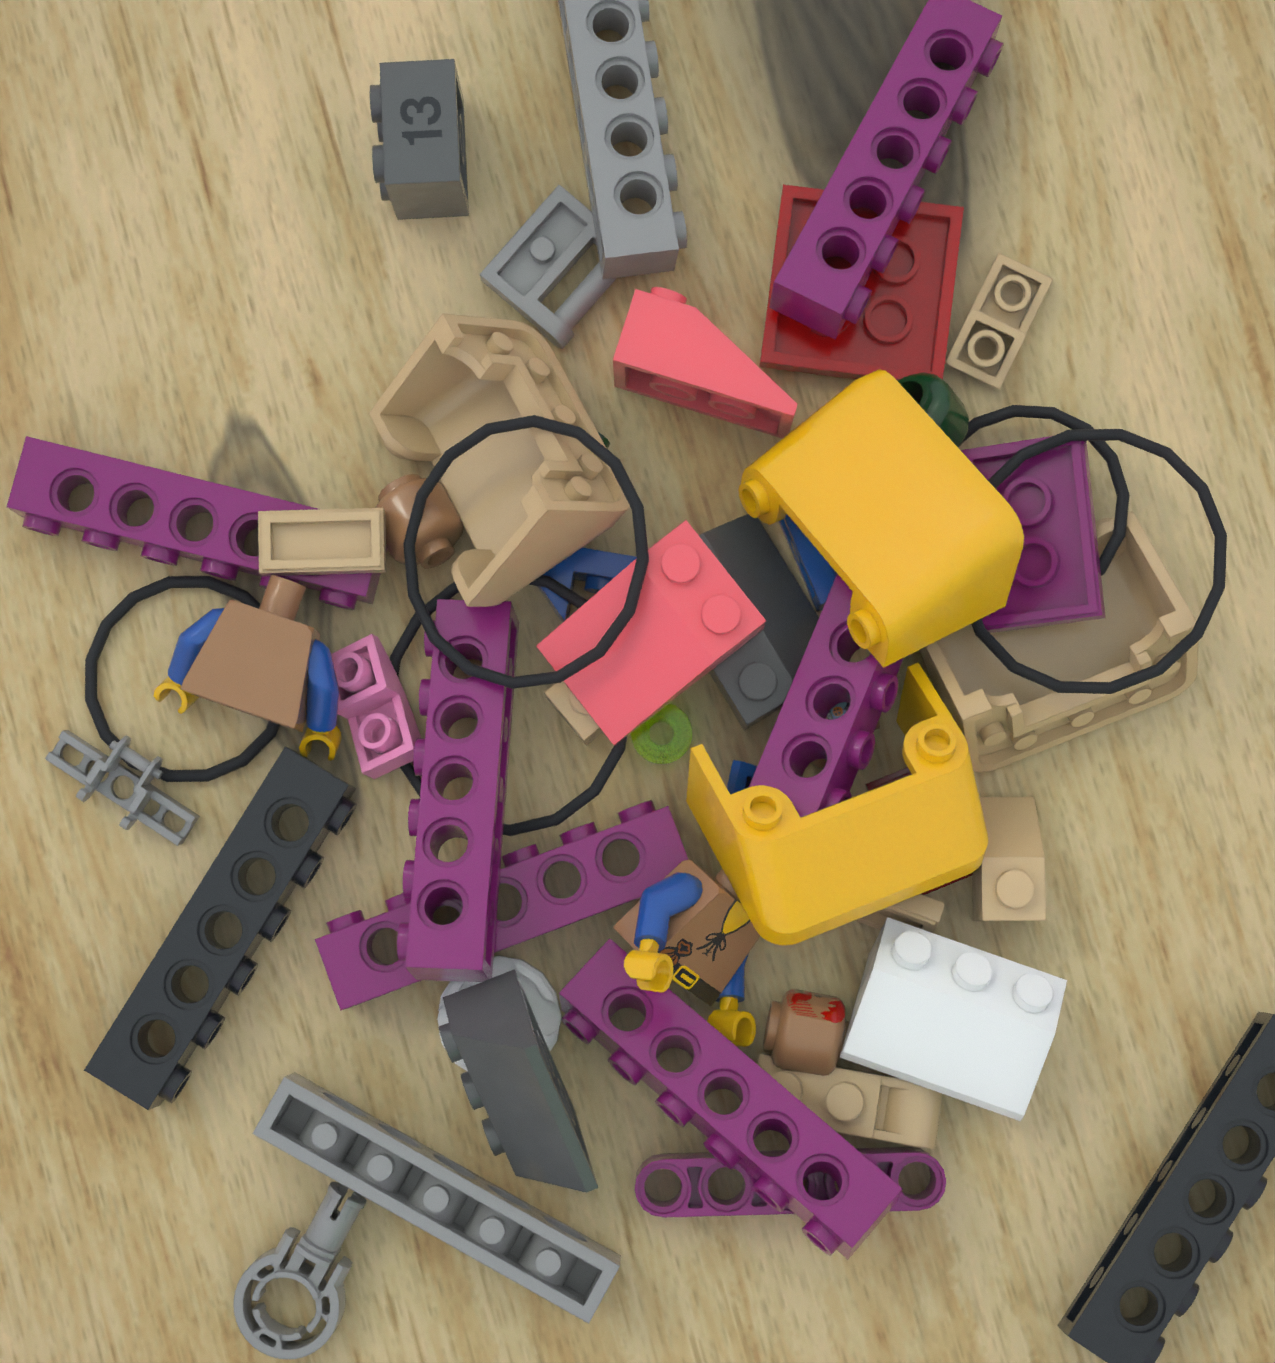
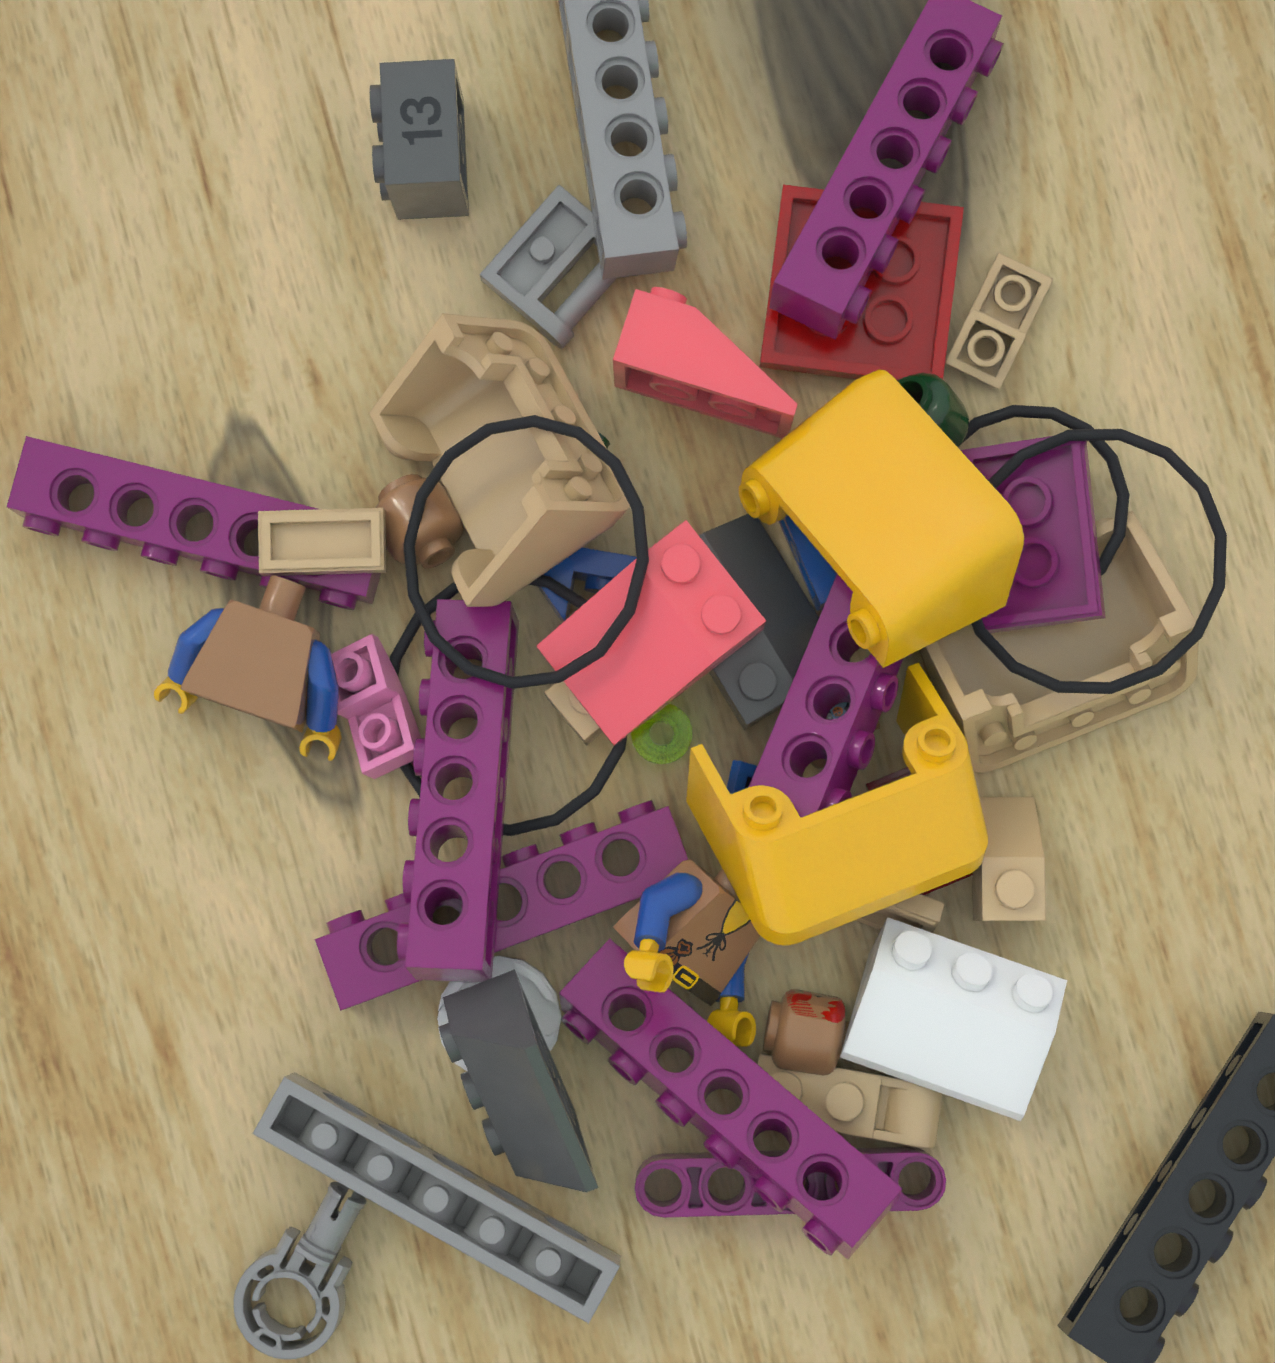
light grey piece [45,730,200,846] -> none
black brick [84,746,357,1110] -> none
black piece [85,576,280,782] -> none

